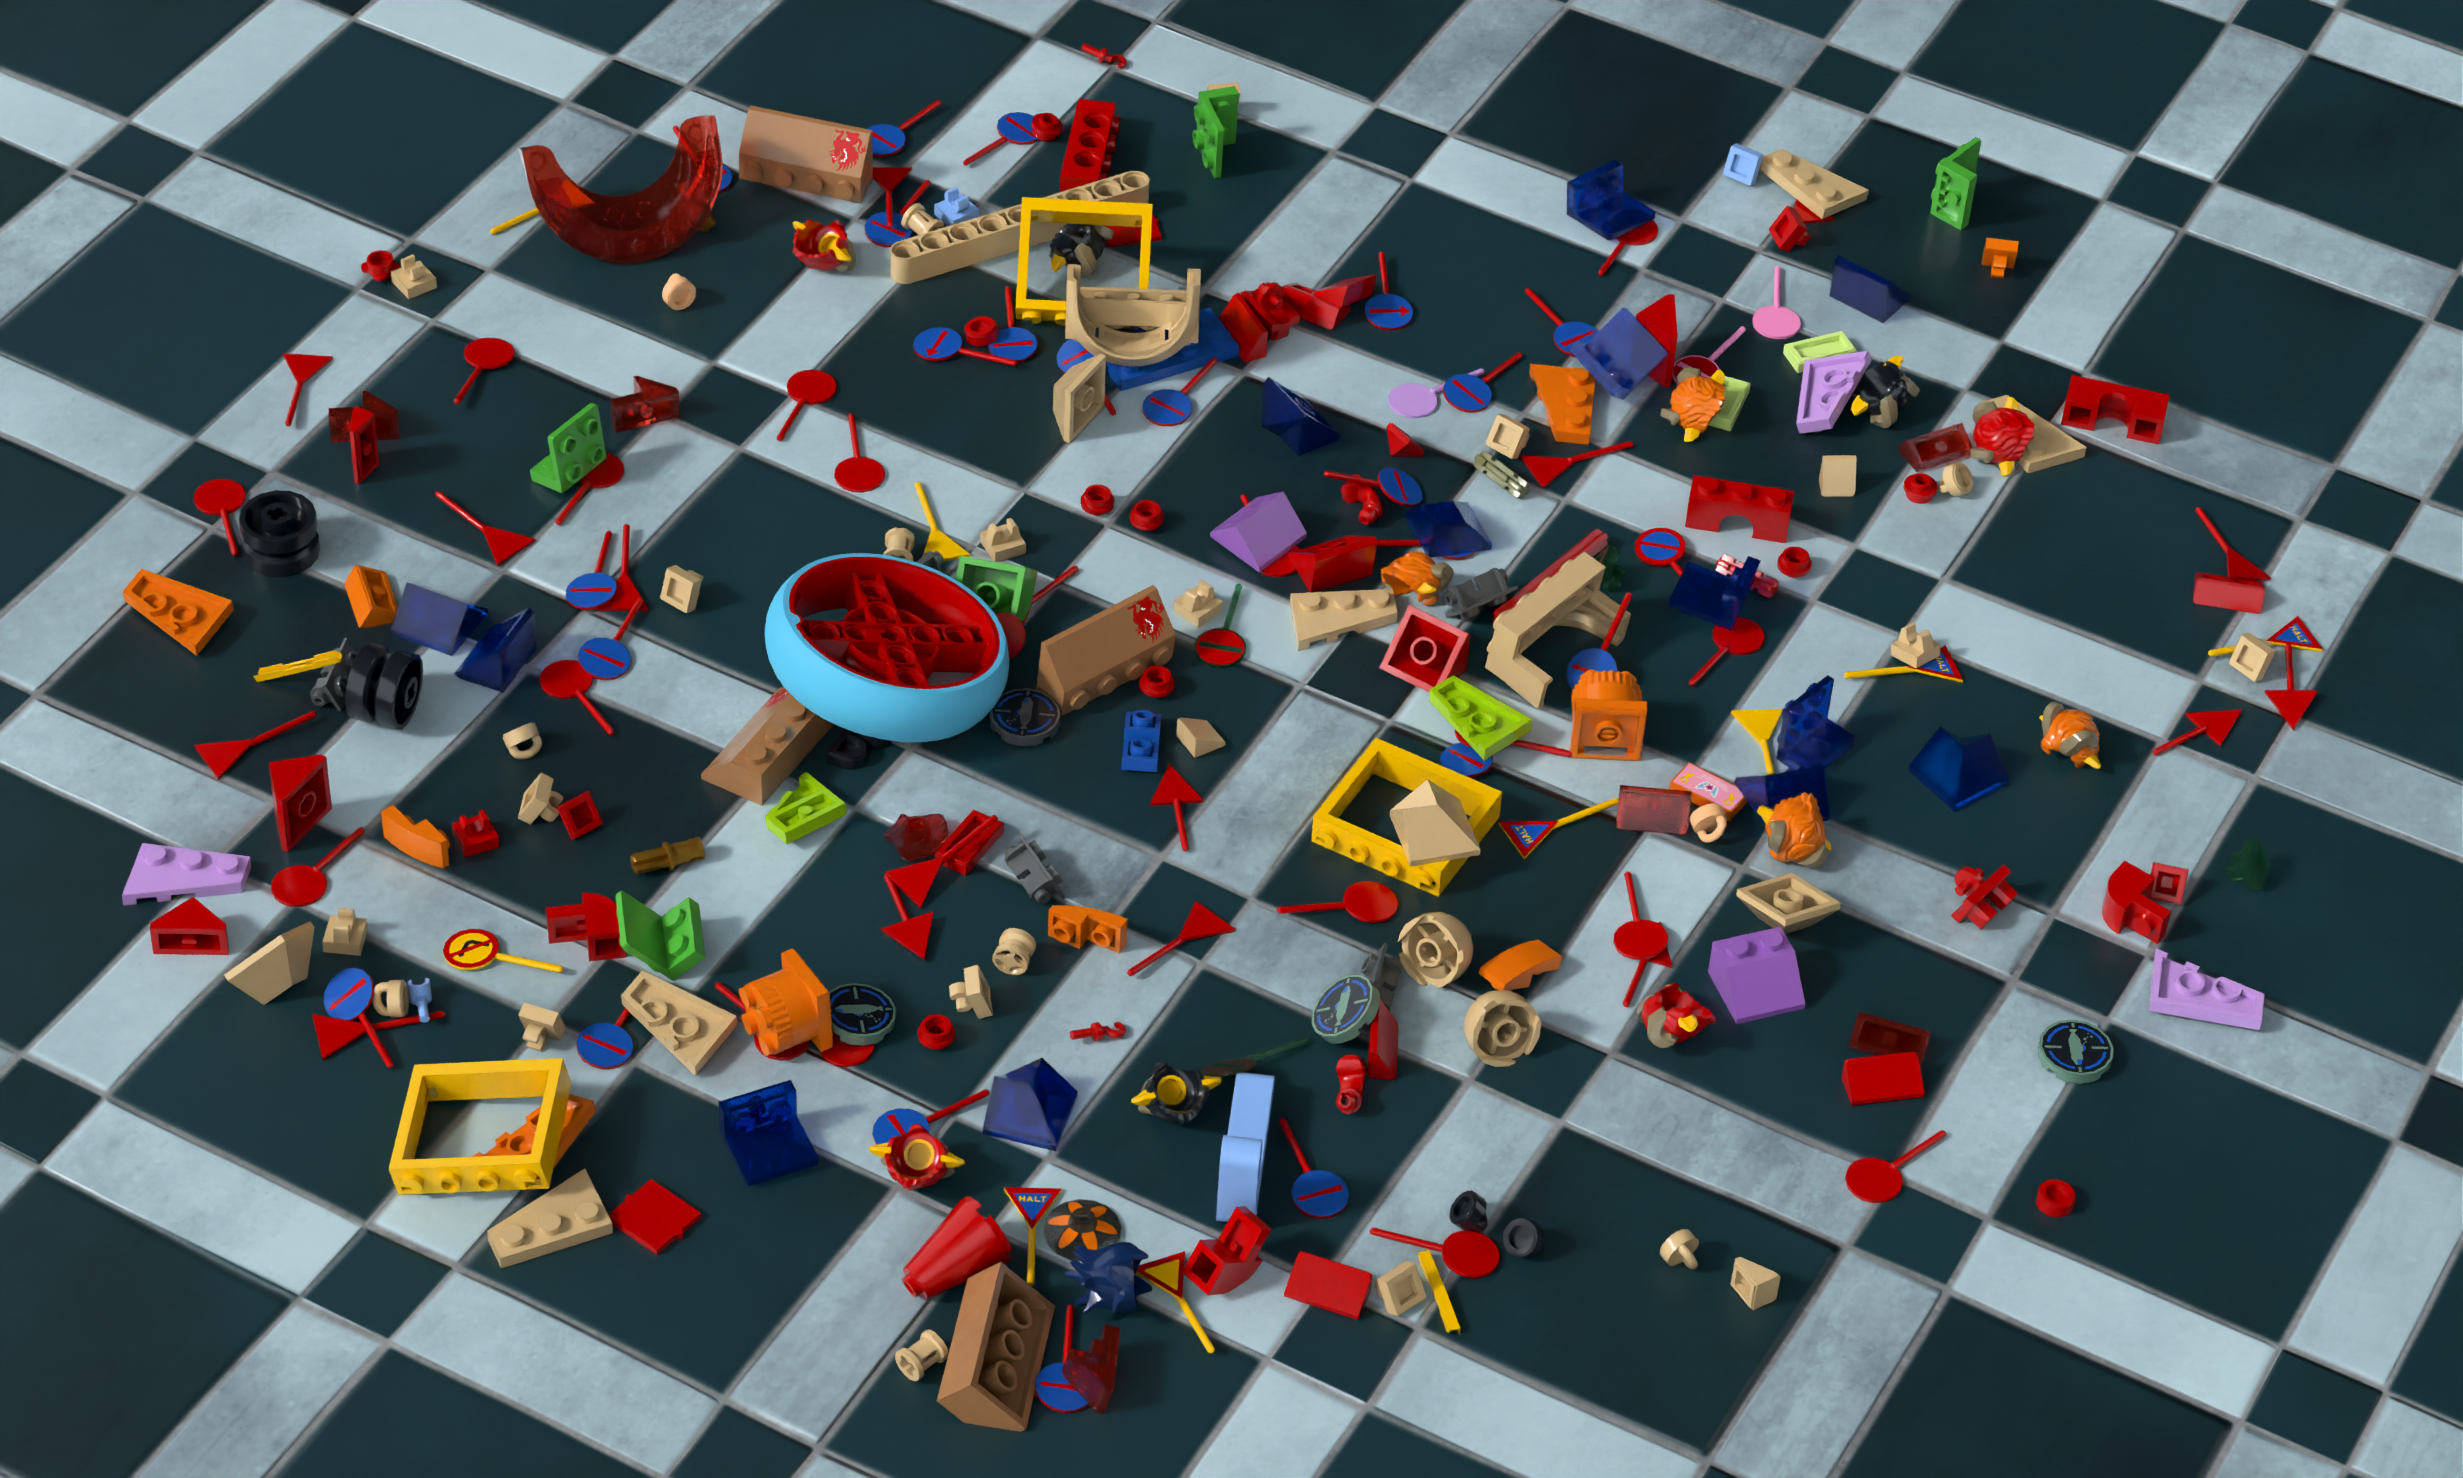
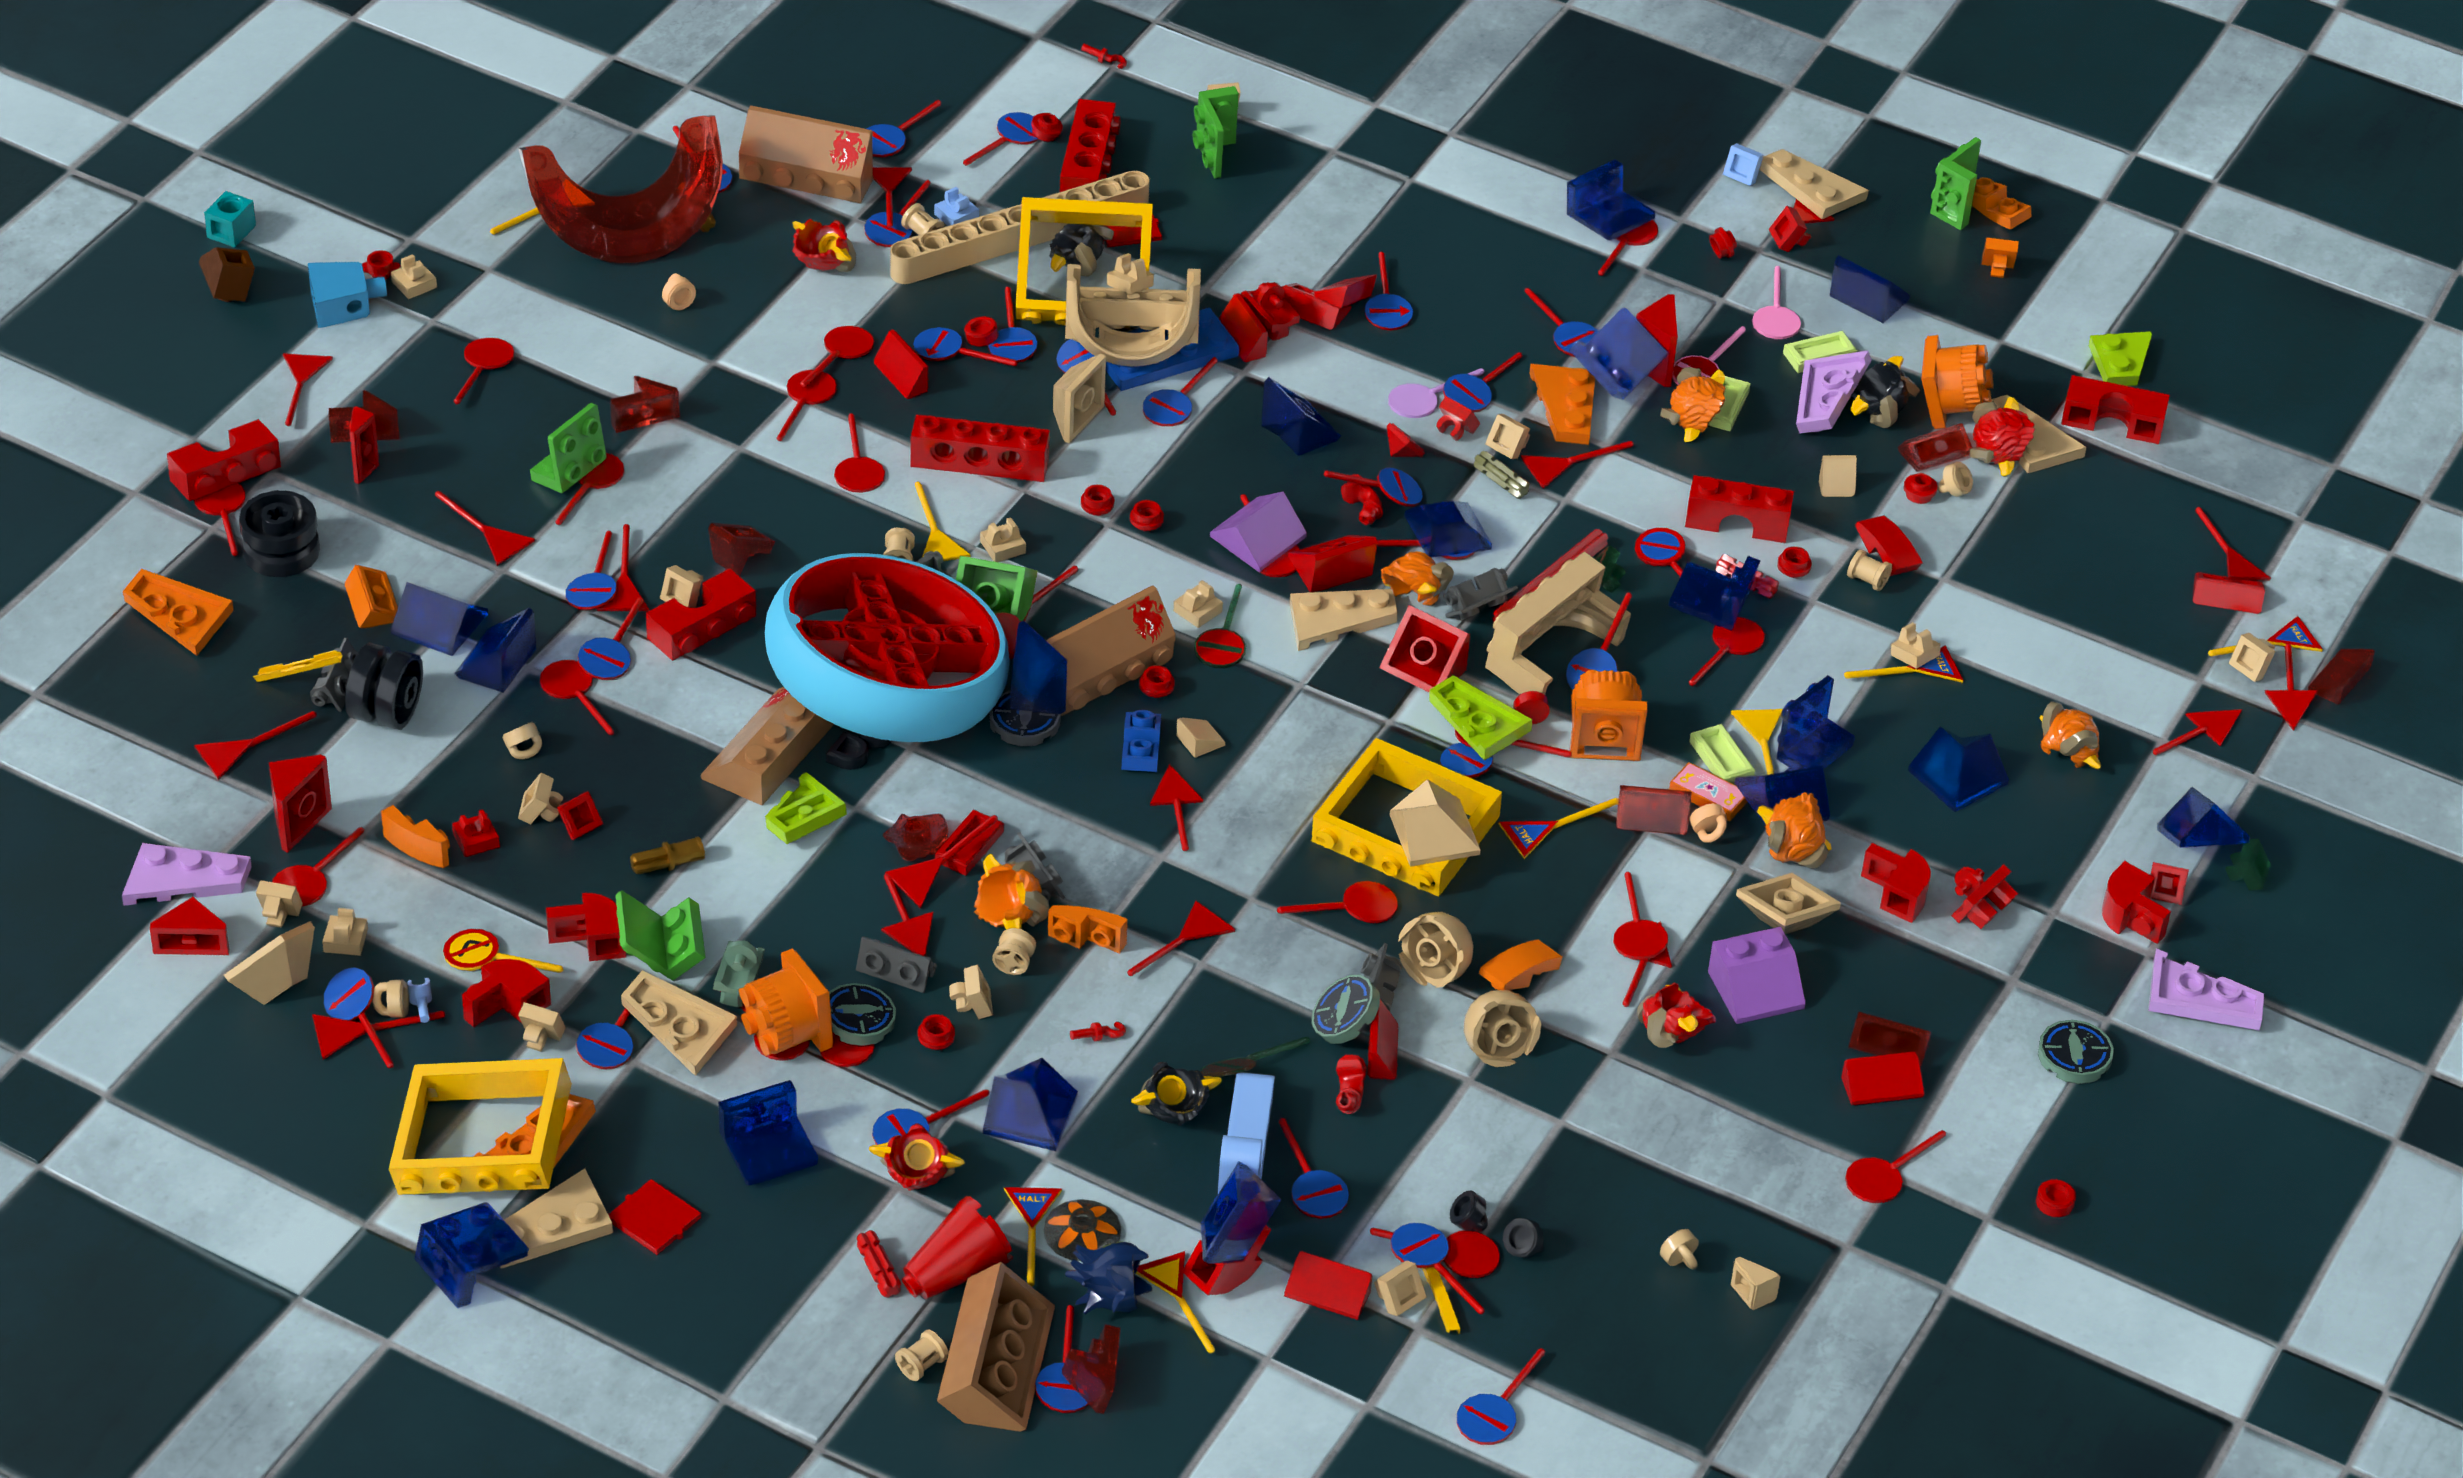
none -> red arch [167,419,281,501]
none -> reddish brown slope [199,247,255,302]
none -> teal brick [204,191,256,247]
none -> tan tile [256,880,303,928]
none -> dark azure torso [308,262,387,328]
none -> clear blue bracket [414,1202,529,1308]
none -> red brick [462,959,551,1027]
none -> red arch [646,568,756,661]
none -> clear red slope [708,523,775,575]
none -> sand green hips [713,940,765,1008]
none -> red piece [801,326,874,388]
none -> dark grey hinge [856,936,937,993]
none -> red axle [857,1230,901,1298]
none -> red slope [874,329,928,399]
none -> red brick [910,414,1050,482]
none -> orange hair [974,854,1050,930]
none -> clear blue slope [1010,621,1067,714]
none -> tan tile [1107,253,1154,295]
none -> clear blue slope [1201,1161,1281,1264]
none -> blue piece [1390,1223,1485,1314]
none -> red tile [1436,396,1480,441]
none -> blue piece [1457,1348,1545,1445]
none -> red tile [1513,691,1550,725]
none -> yellowish green tile [1689,724,1755,785]
none -> red plate [1709,227,1737,259]
none -> tan bush [1847,550,1892,591]
none -> red slope [1855,515,1923,576]
none -> red brick [1861,843,1931,923]
none -> orange piece [1921,335,1994,429]
none -> orange slope [1972,177,2032,230]
none -> lime wing [2088,331,2152,386]
none -> clear blue slope [2157,787,2250,848]
none -> clear red slope [2307,649,2375,705]

